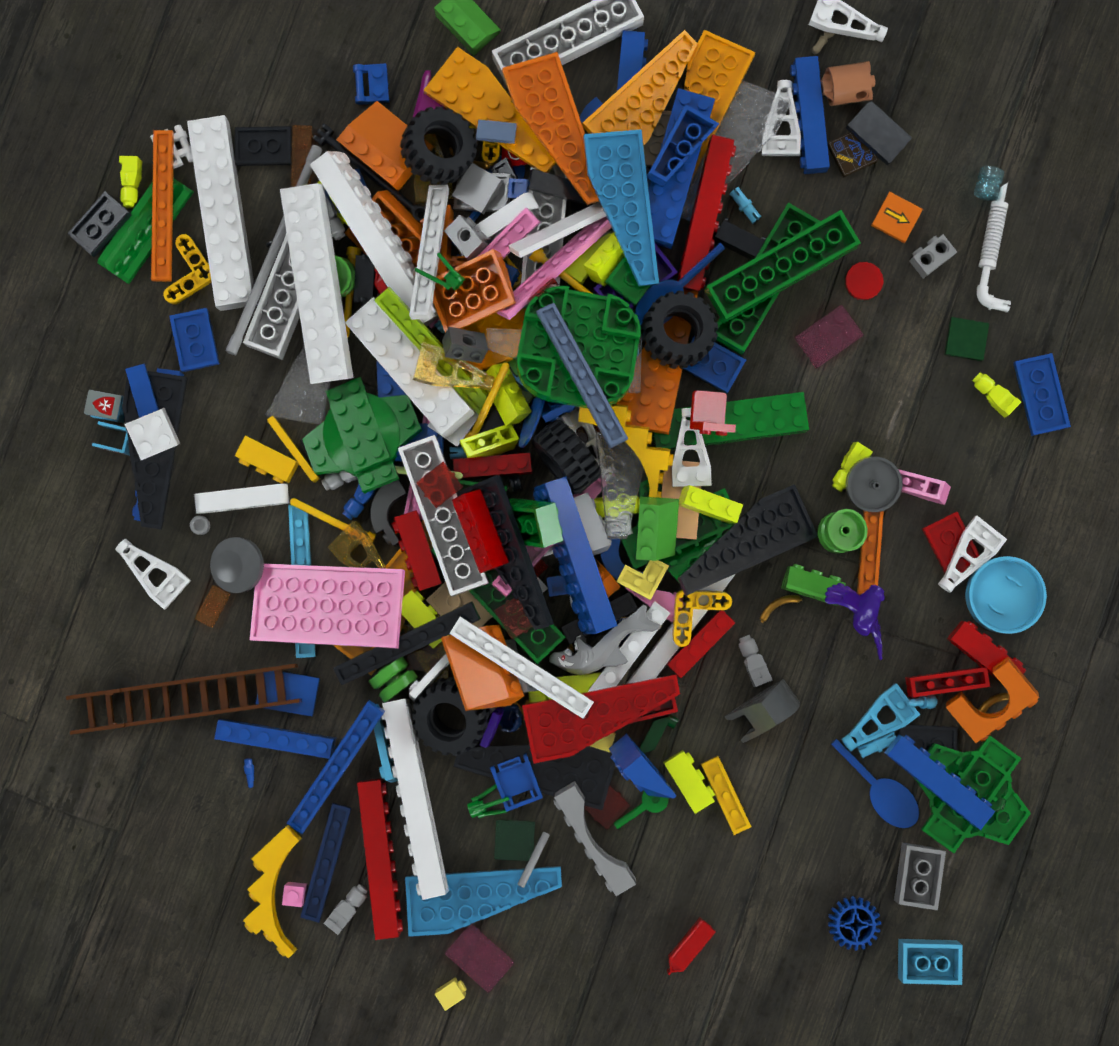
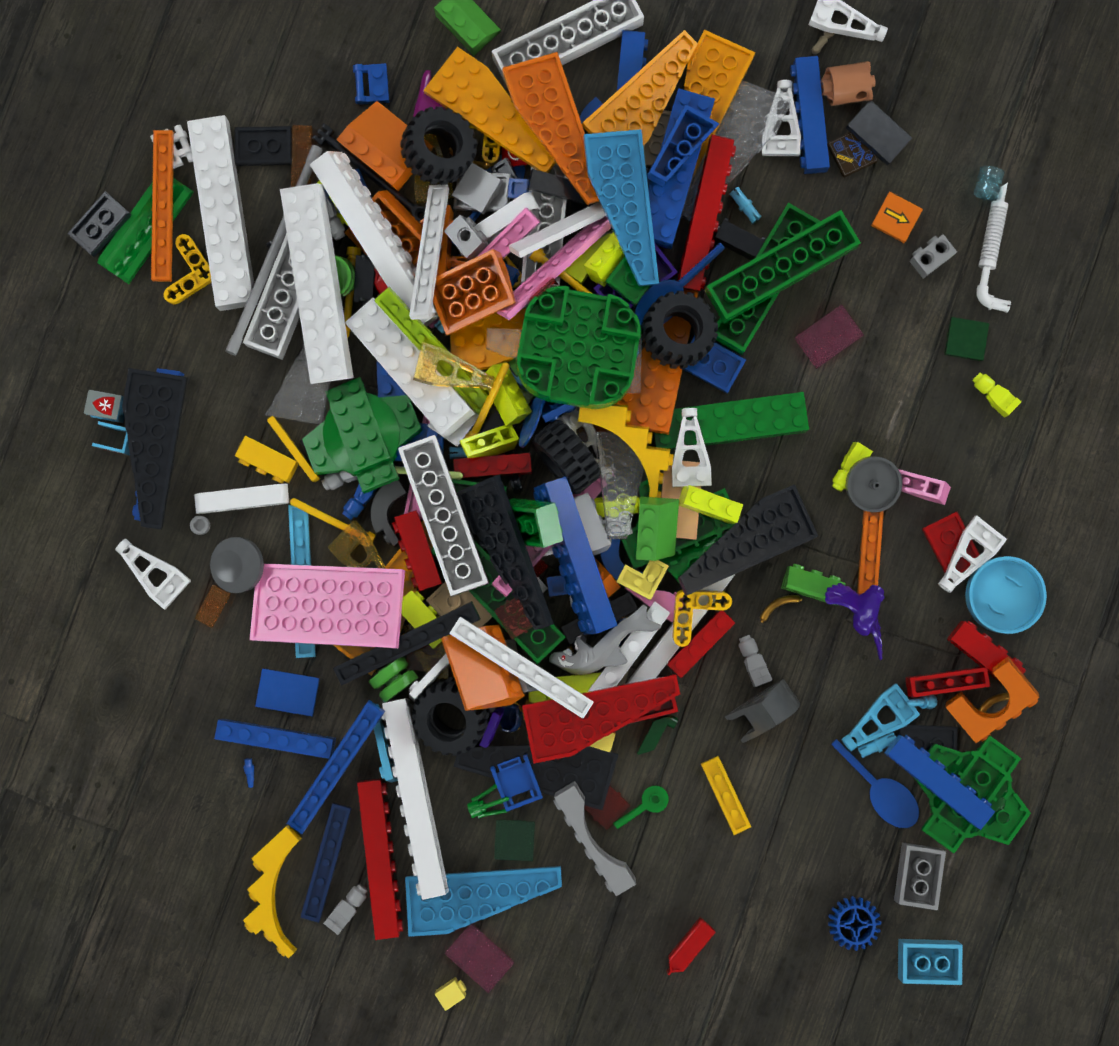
reddish brown ladder [66,664,302,735] -> none
neon yellow piece [119,156,142,208] -> none
blue tile [125,364,158,418] -> none
white brick [125,408,180,460] -> none
blue plate [169,308,219,372] -> none
bright pink brick [282,882,307,907] -> none
green plant [414,252,465,290] -> none
clear red piece [416,462,463,508] -> none
dark grey brick [442,327,488,363] -> none
red brick [452,489,509,573] -> none
sand blue tile [476,120,517,144] -> none
light grey piece [517,832,550,888] -> none
sand blue tile [536,303,628,448] -> none
blue slope [609,733,677,799] -> none
neon yellow brick [663,750,715,814] -> none
bracket [690,390,736,436] -> none
bright green wheel [817,509,868,554] -> none
red tile [845,262,884,300] -> none
blue plate [1013,353,1071,436] -> none

